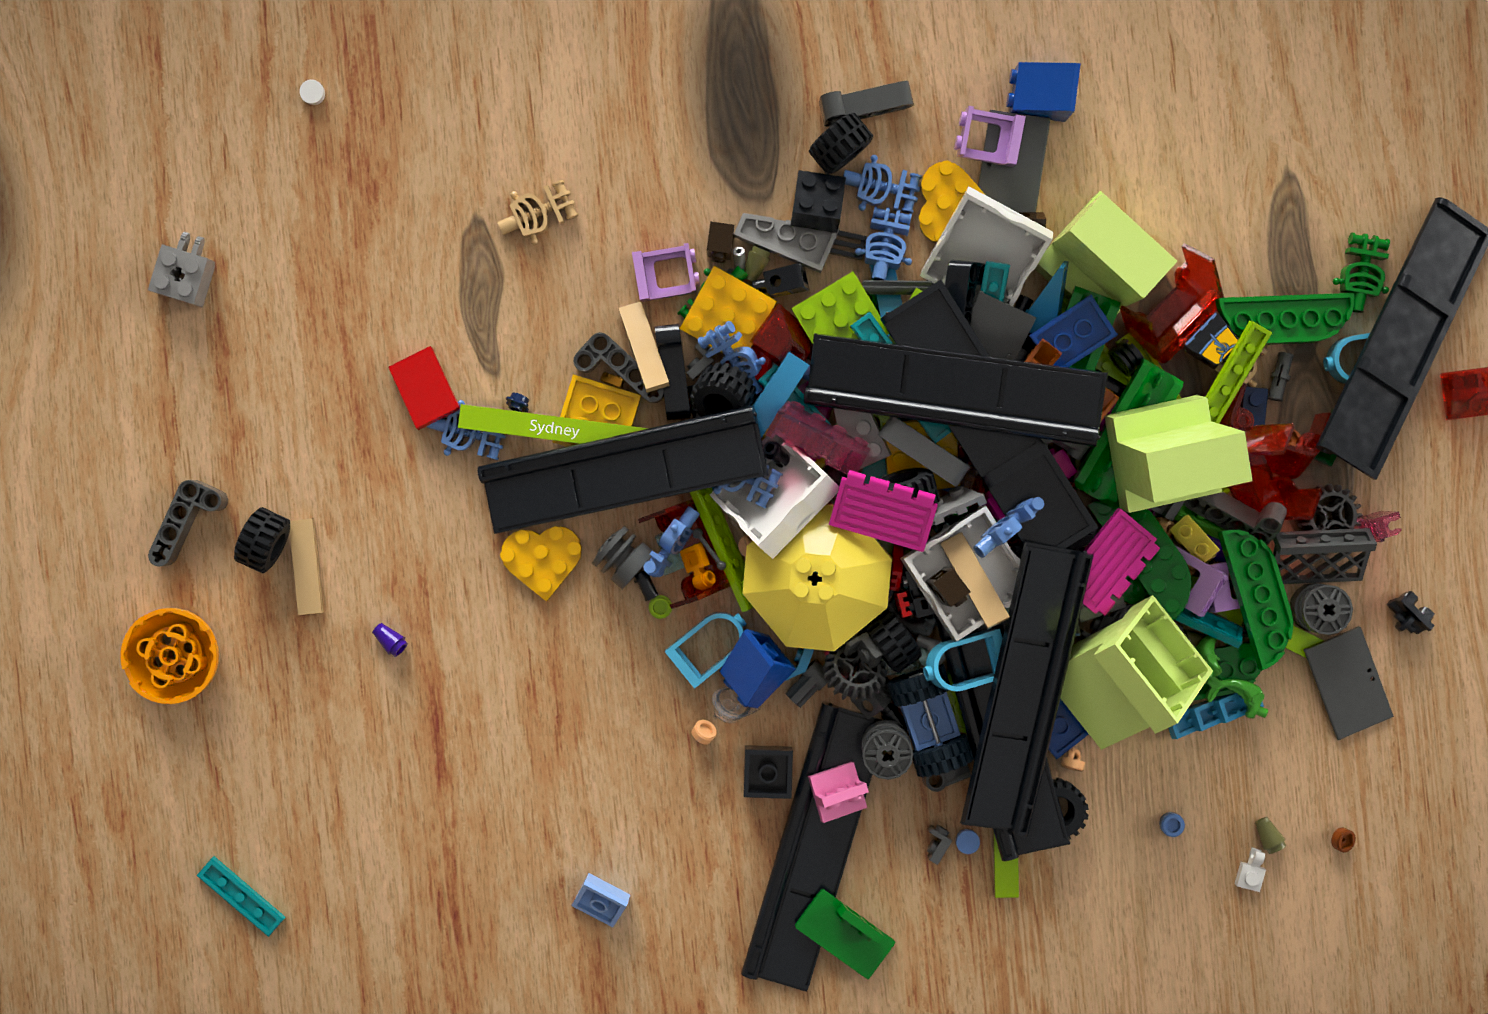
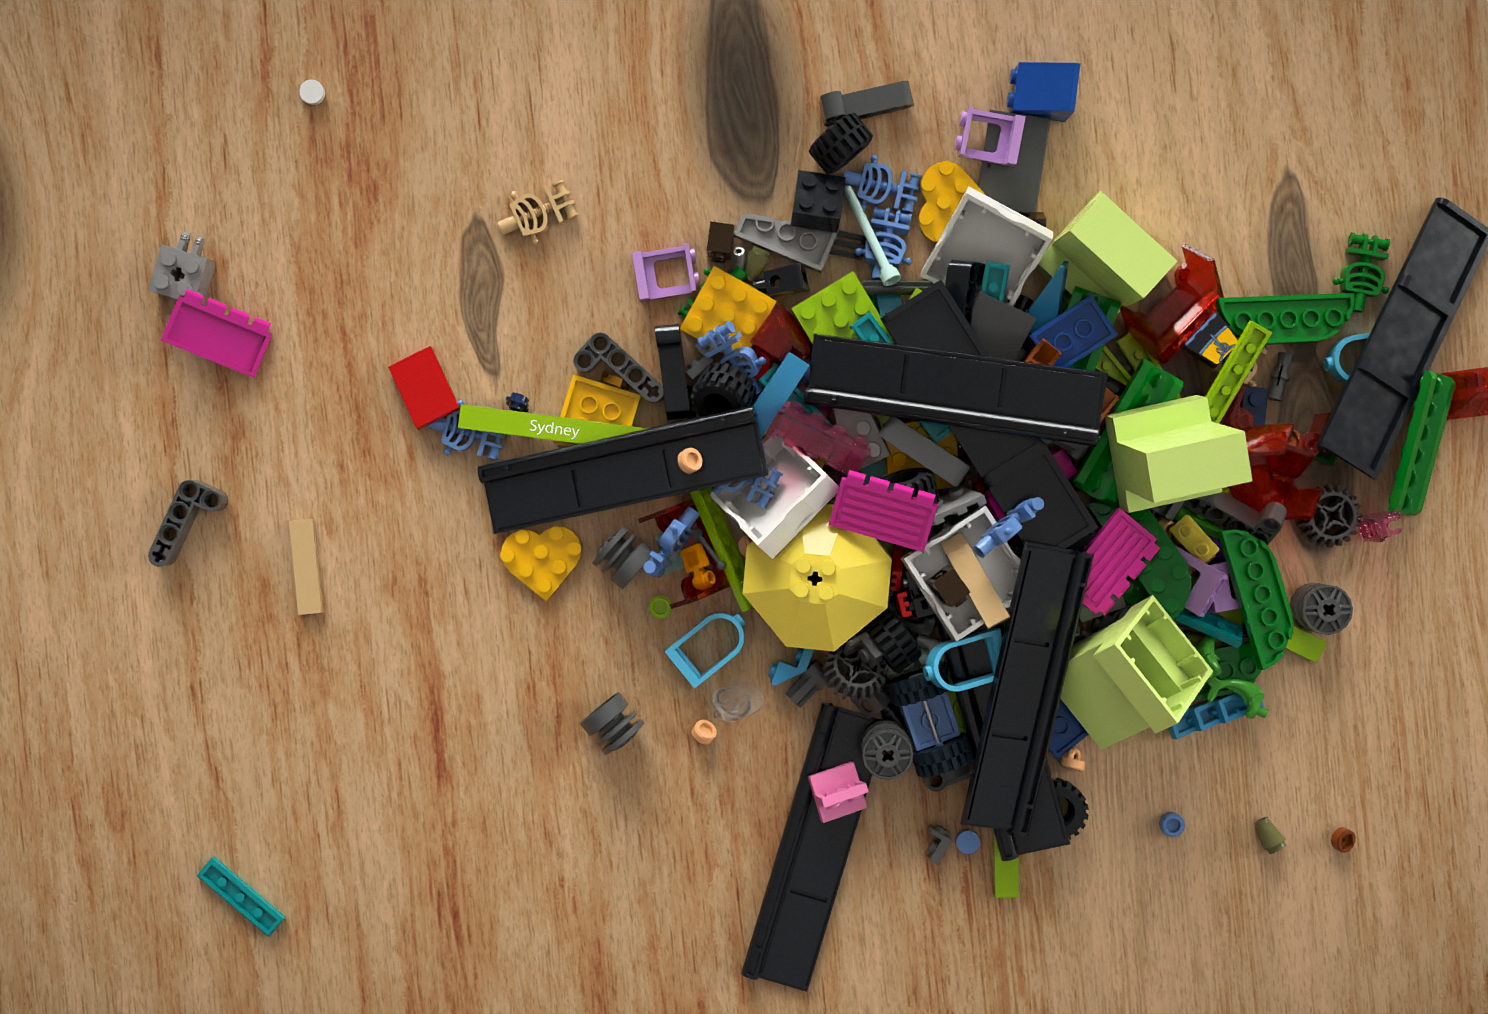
light orange brick [120,608,219,704] -> none
black tyre [234,507,290,573] -> none
dark purple cone [372,623,408,657] -> none
light blue slope [571,873,630,927] -> none
tan tile [619,301,670,393] -> none
black pin [634,570,659,601] -> none
blue slope [719,629,796,709] -> none
black brick [743,745,793,799] -> none
black pin [763,441,790,468] -> none
green bracket [795,889,896,979] -> none
black wheel [1108,339,1144,377] -> none
white plate [1234,848,1266,892] -> none
dark grey fence [1273,528,1377,584] -> none
dark grey container [1304,626,1394,740] -> none
black hips [1387,591,1435,634] -> none
none -> dark pink hinge [160,289,272,378]
none -> dark grey wheel [580,692,644,755]
none -> light nougat tile [678,448,702,474]
none -> light aqua piece [844,185,901,286]
none -> green plate [1388,370,1456,516]

